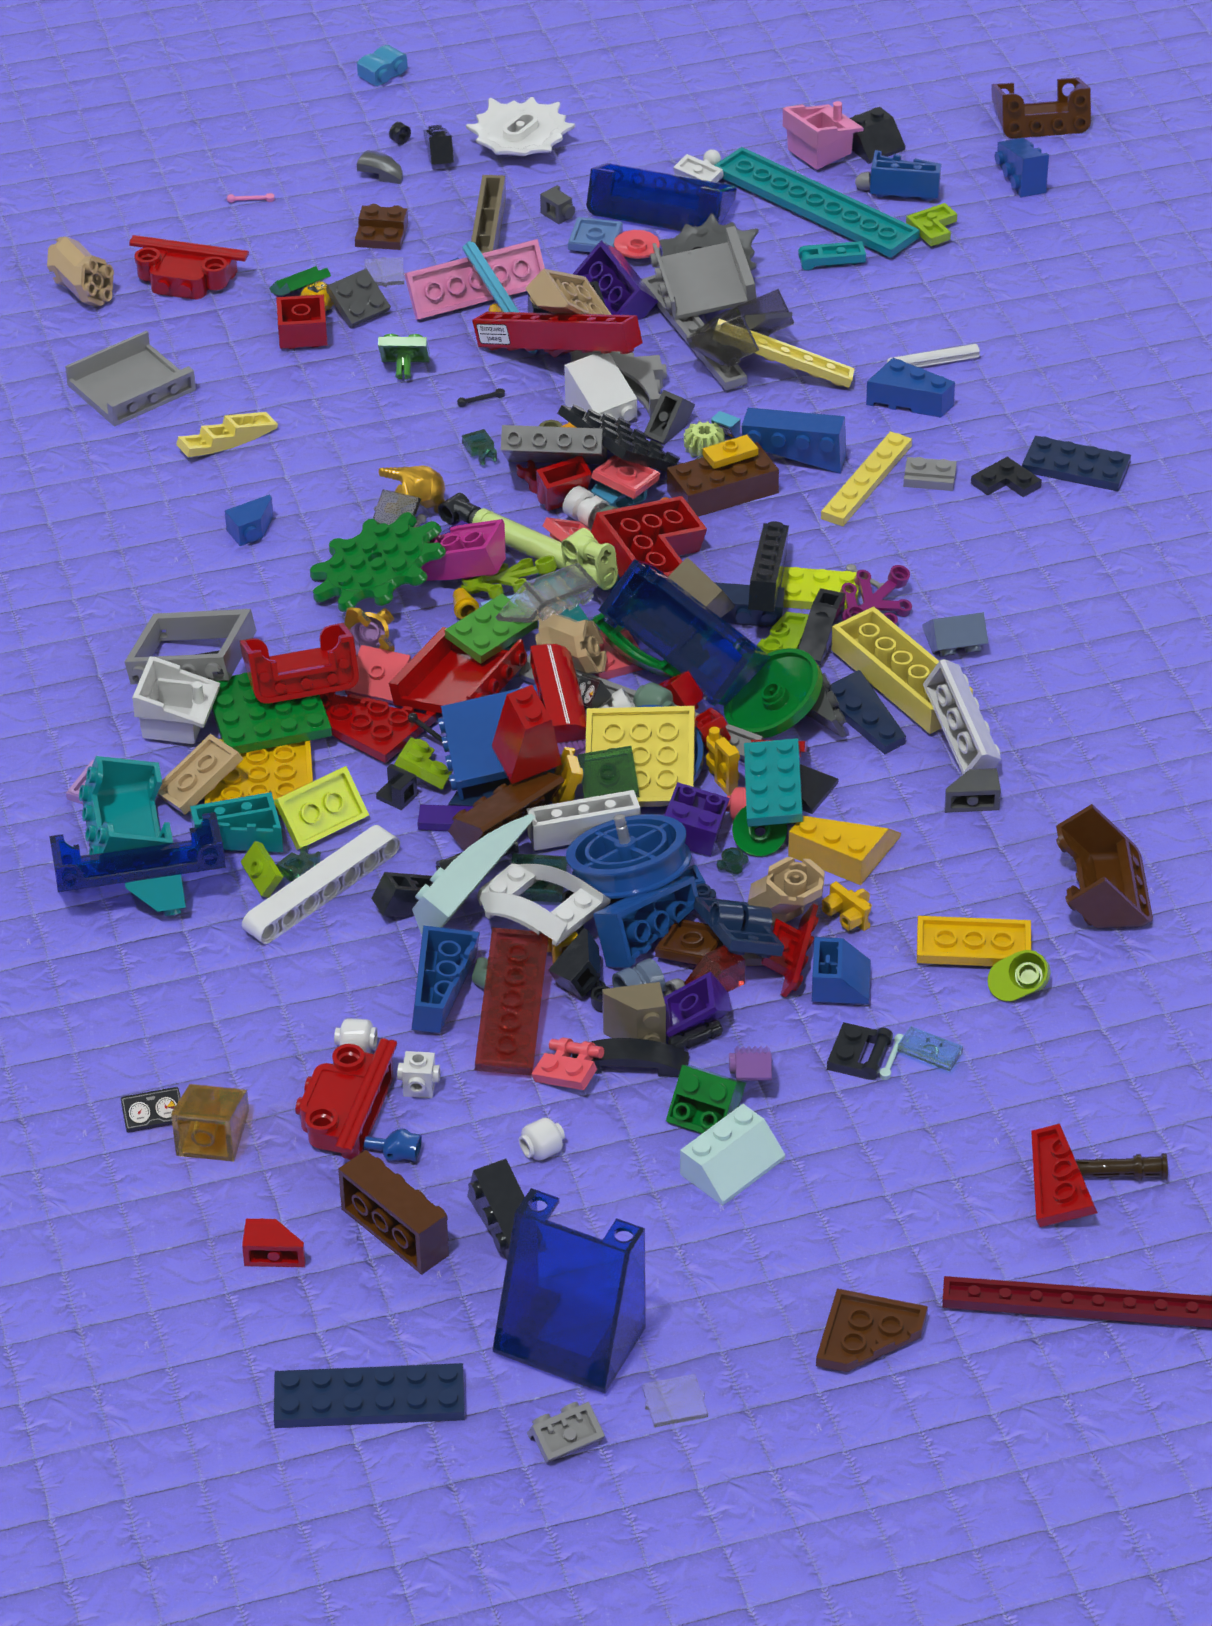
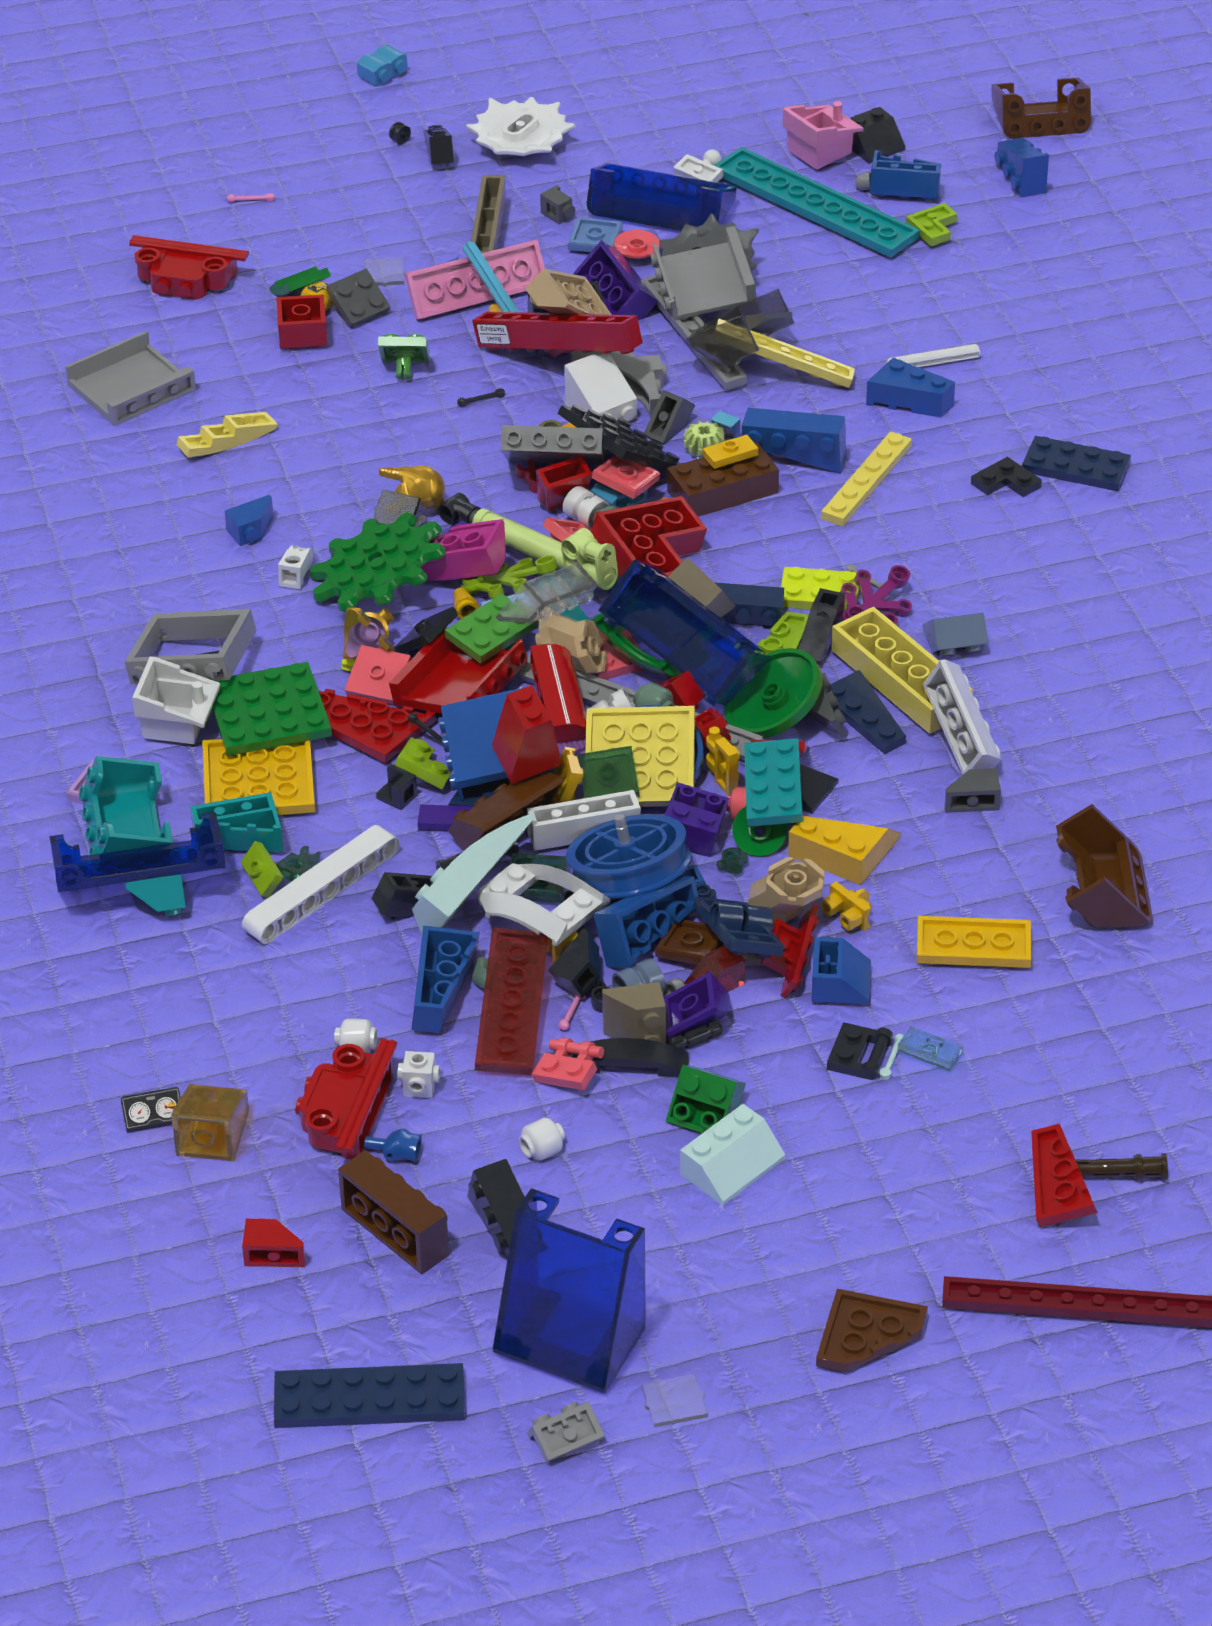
tan brick [47,236,114,307] -> none
tan plate [157,734,243,815] -> none
red windscreen [240,623,359,703] -> none
neon yellow plate [274,766,369,850] -> none
reddish brown plate [355,204,408,250] -> none
dark grey brick [356,150,403,184] -> none
plate [462,429,497,465] -> none
black slope [578,674,612,710] -> none
medium lavender brick [729,1046,772,1081] -> none
black brick [748,521,789,612] -> none
teal plate [798,241,866,270] -> none
light grey plate [903,457,957,491] -> none
lime cap [988,950,1051,1002] -> none
none -> white leg [278,545,313,590]
none -> black plate [395,607,458,654]
none -> bright pink hinge [558,995,586,1030]

